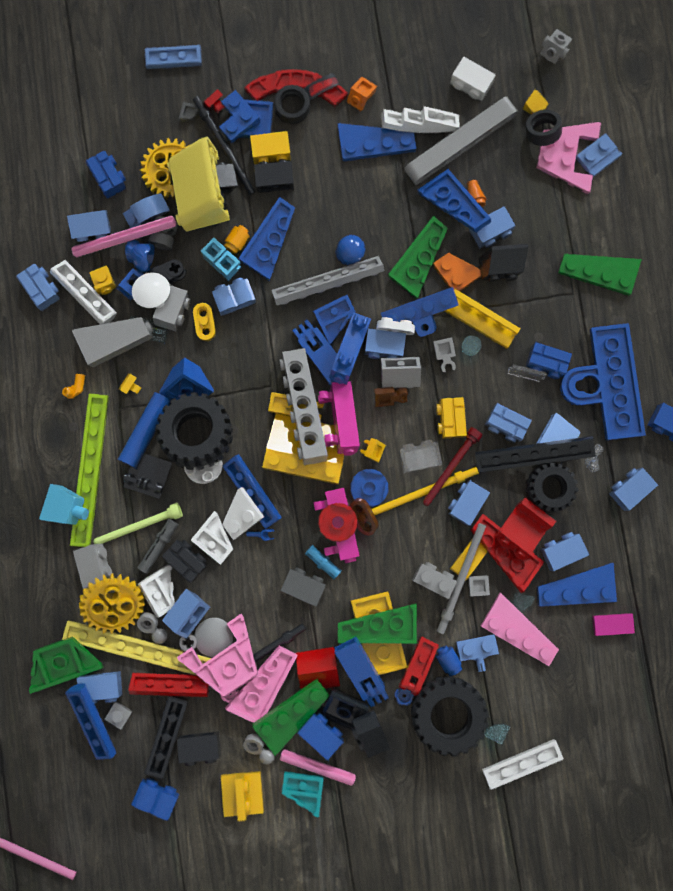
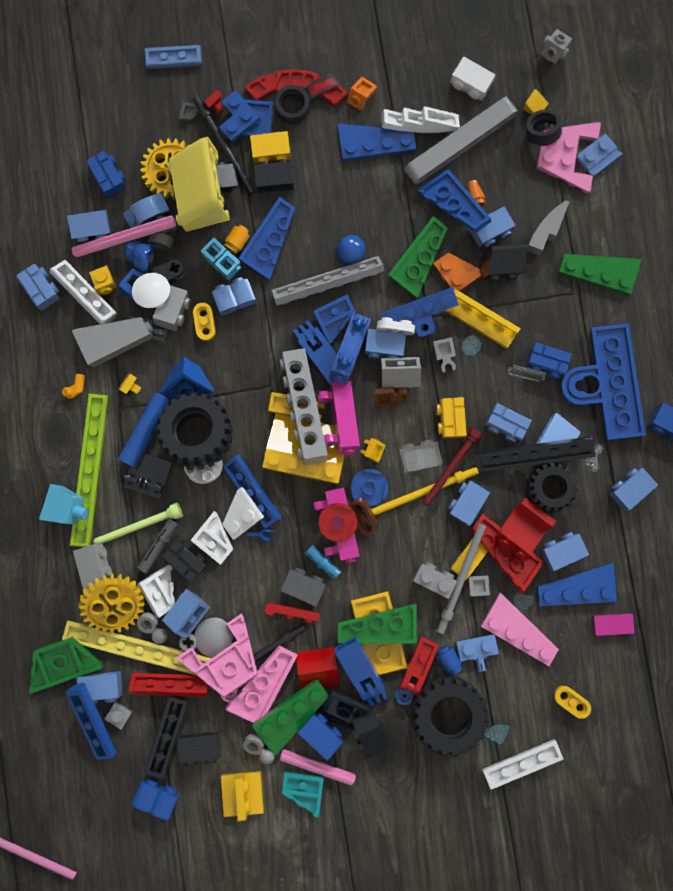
none -> red plate [265,603,320,624]
none -> light grey slope [528,201,569,256]
none -> yellow plate [554,686,591,719]

